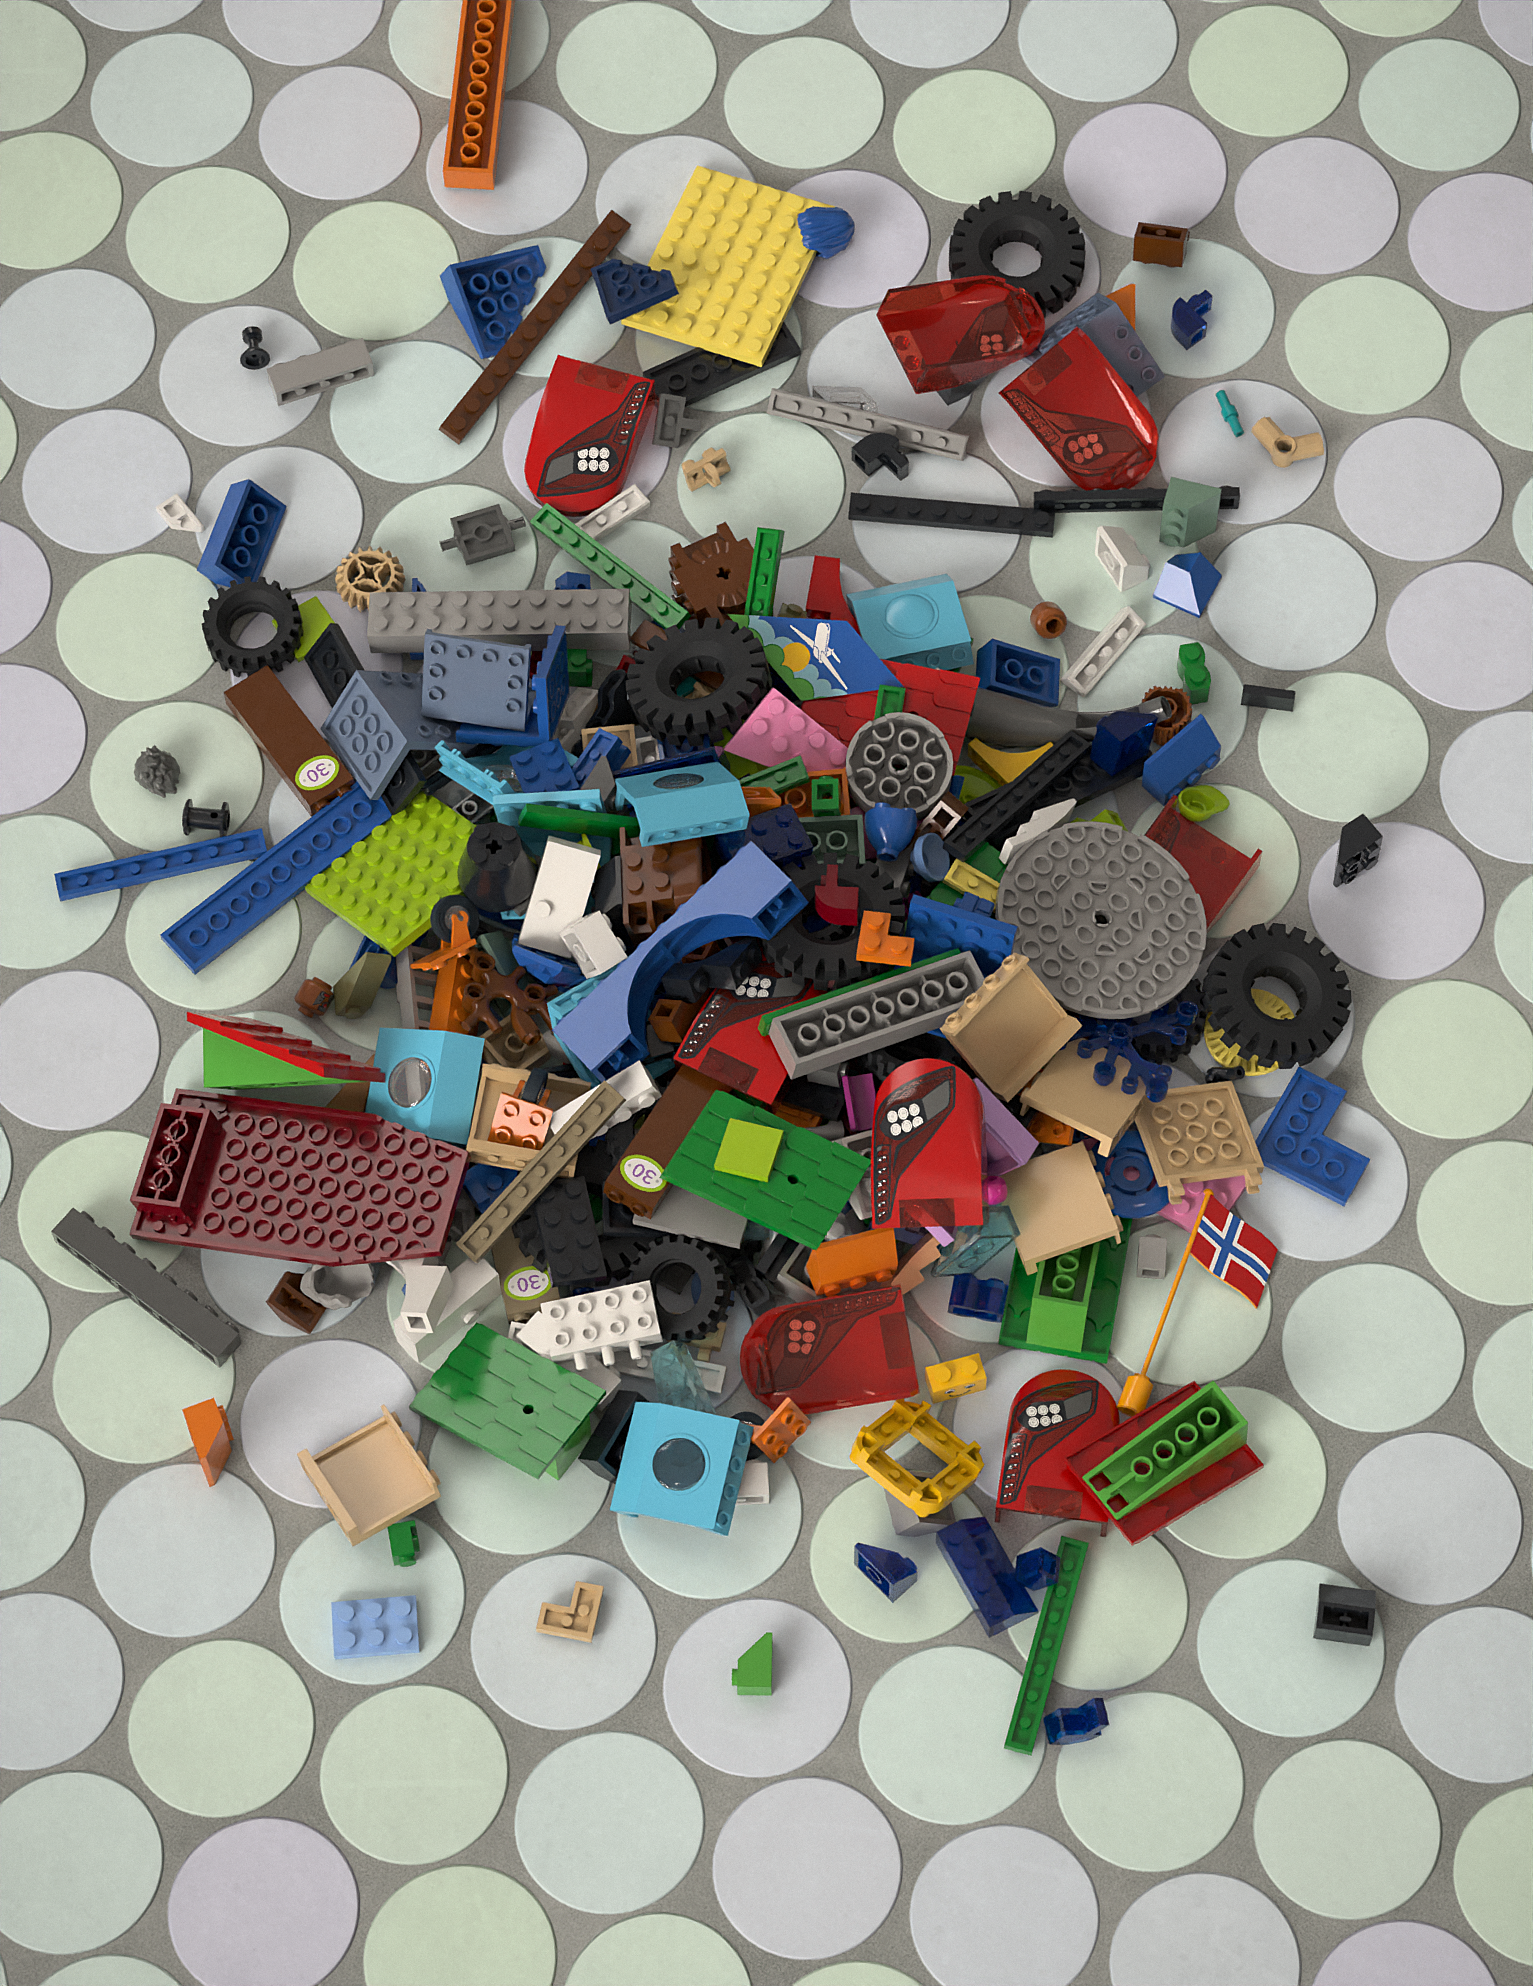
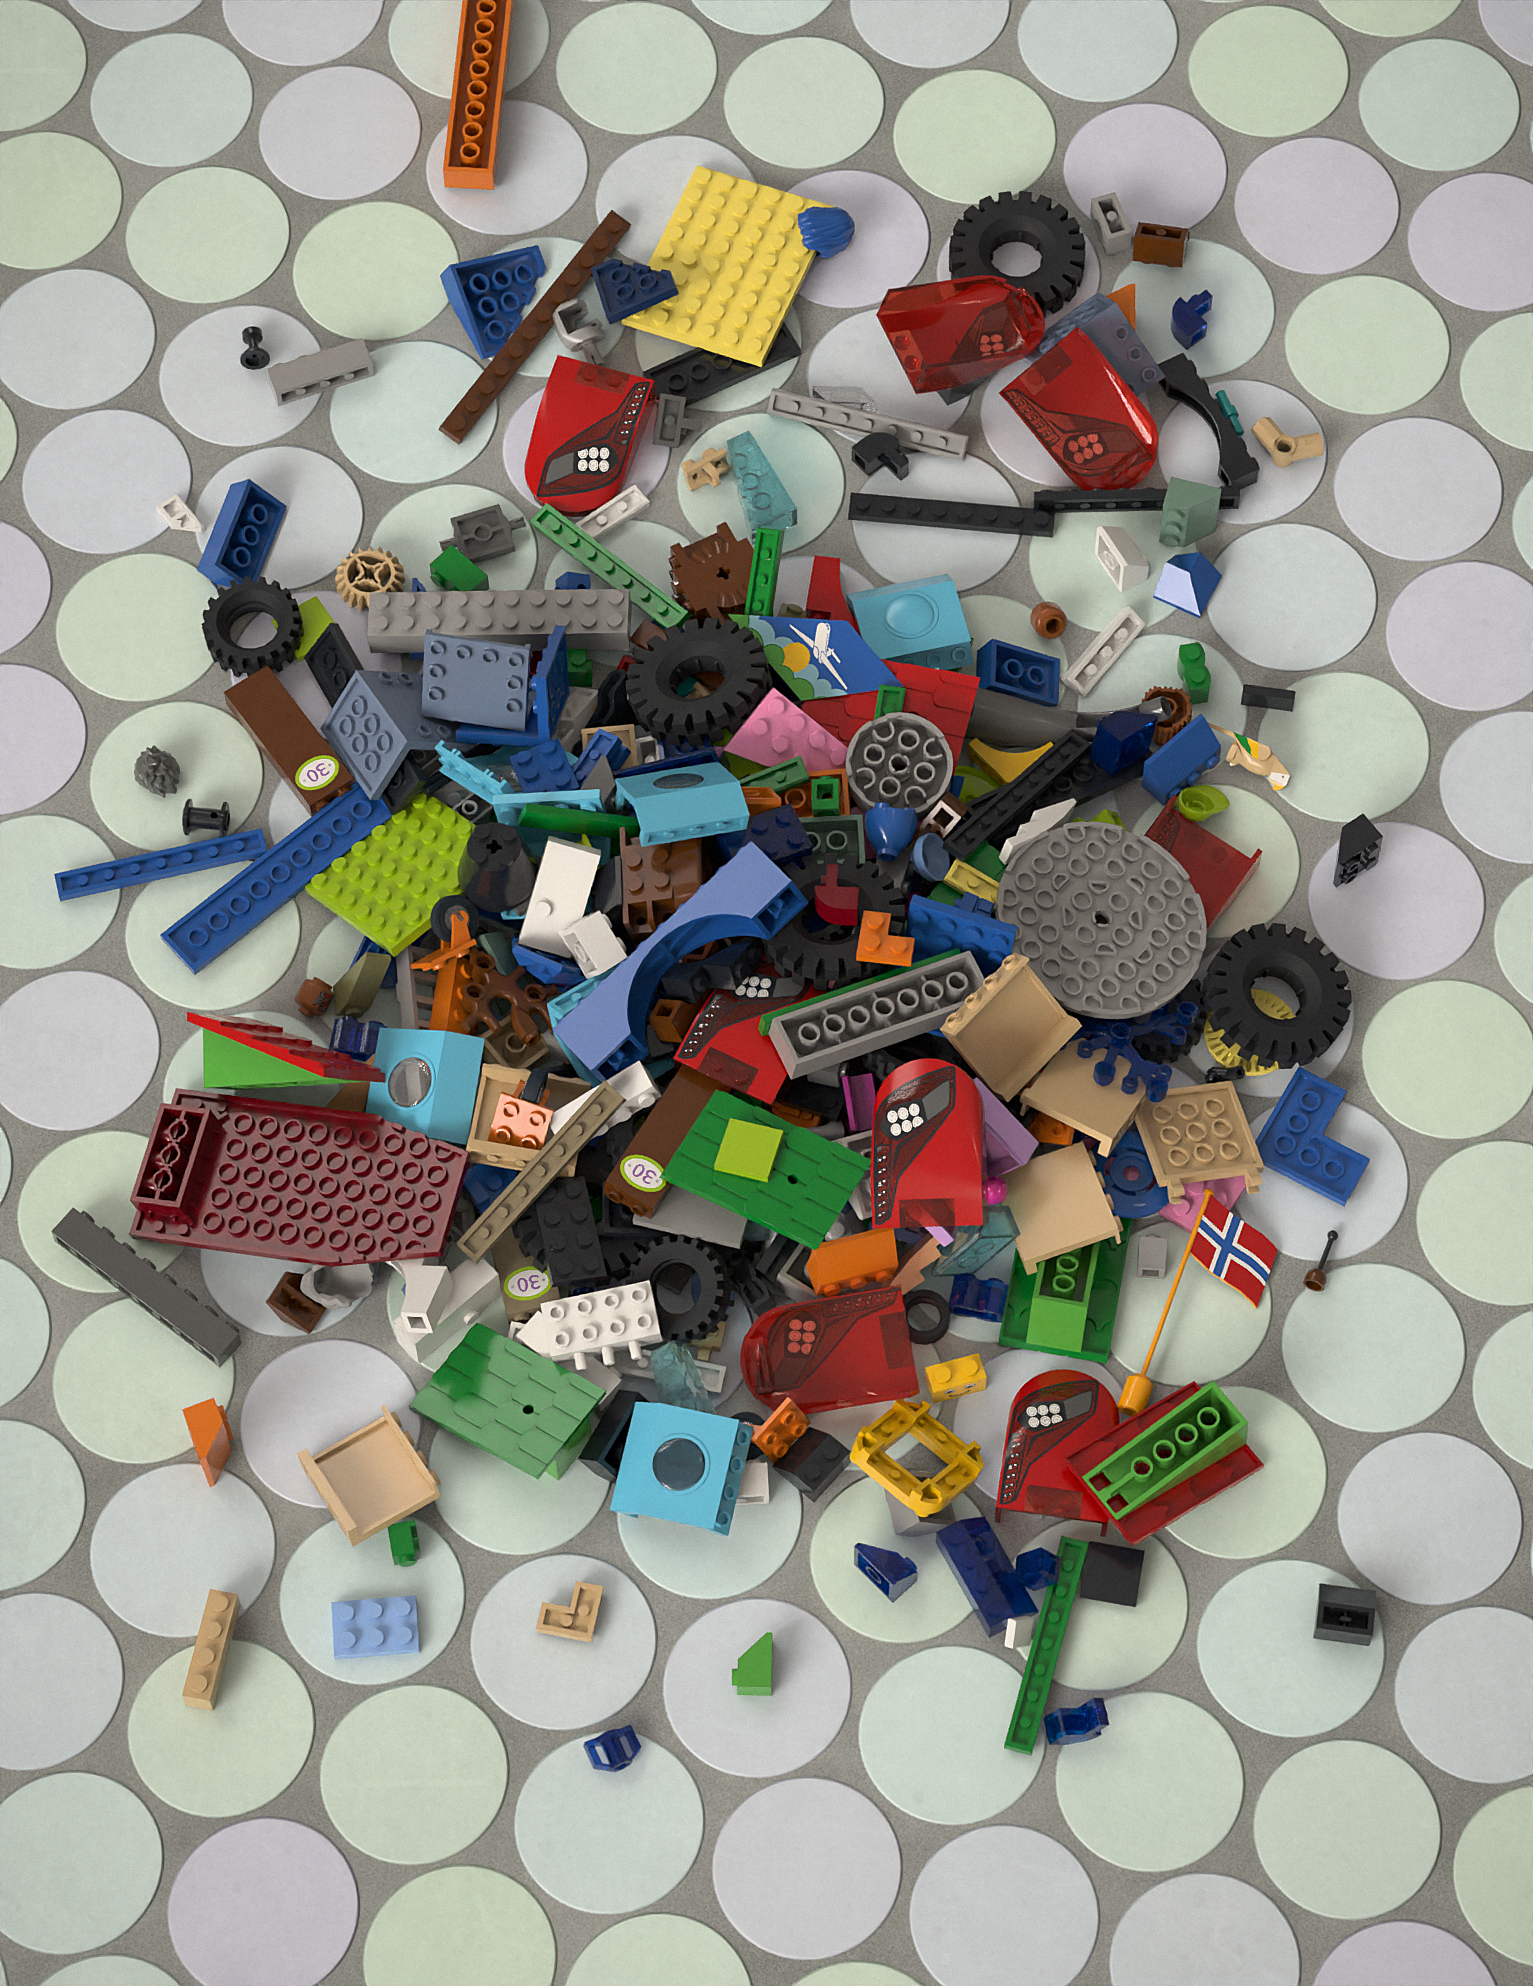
none -> tan brick [182,1589,241,1711]
none -> clear blue brick [329,1016,388,1062]
none -> green brick [429,545,489,591]
none -> light grey piece [553,299,605,370]
none -> clear blue piece [583,1725,641,1772]
none -> clear light blue wedge [727,431,797,545]
none -> black slope [772,1426,851,1502]
none -> black tyre [898,1289,950,1345]
none -> white tile [1005,1616,1034,1649]
none -> black slope [1080,1541,1145,1607]
none -> light grey brick [1090,192,1132,255]
none -> black arch [1157,353,1260,490]
none -> tan animal [1208,722,1291,791]
none -> reddish brown hinge [1303,1230,1338,1292]

